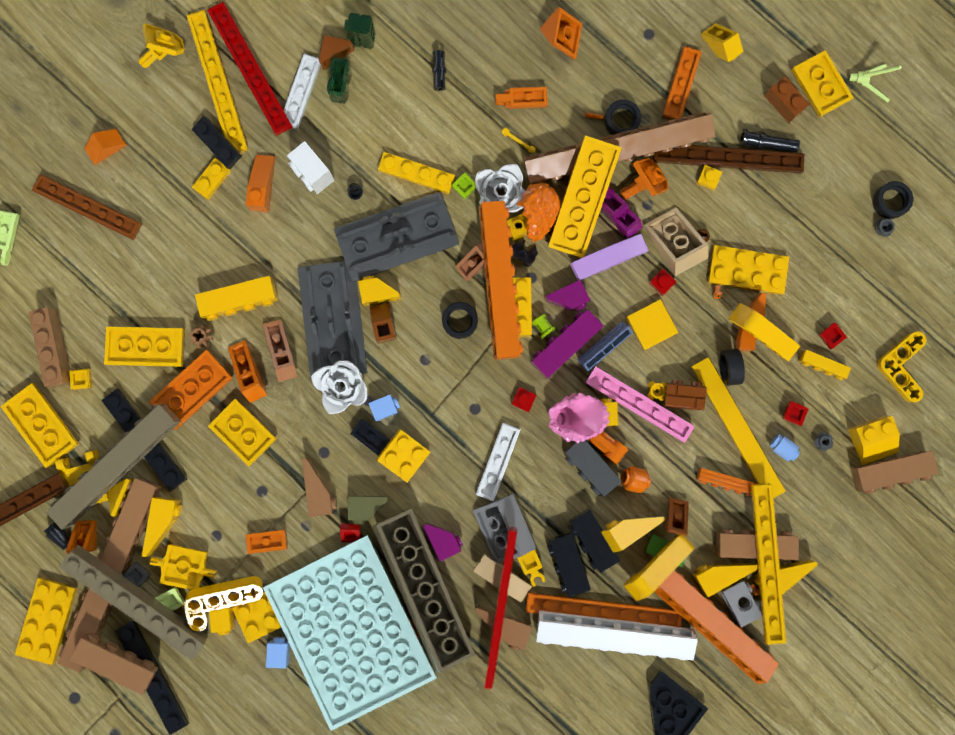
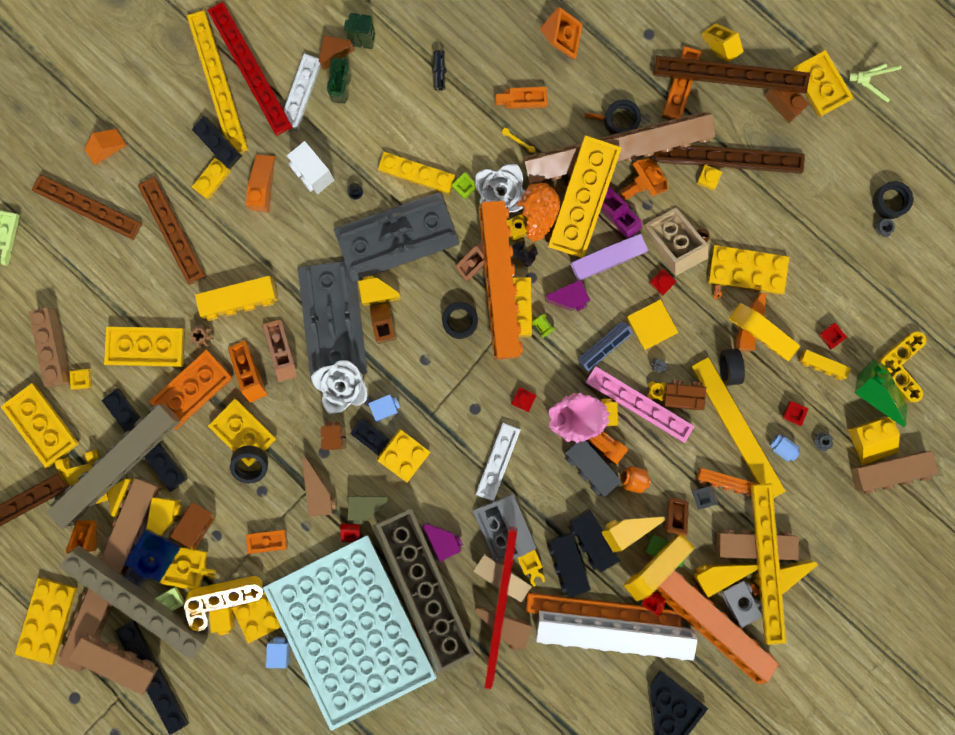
black cone [44,522,70,550] -> none
yellow piece [138,23,185,68] -> none
magenta brick [531,310,604,380] -> none
black pin [740,128,800,152] -> none
none -> clear blue plant [124,528,181,582]
none -> dark orange tile [138,177,206,285]
none -> dark orange brick [170,502,216,551]
none -> black tyre [230,445,268,484]
none -> dark orange brick [321,422,346,450]
none -> red plate [642,591,666,616]
none -> dark grey plate [650,358,668,373]
none -> reddish brown tile [653,55,810,94]
none -> dark grey plate [692,486,718,510]
none -> green slope [855,360,907,428]

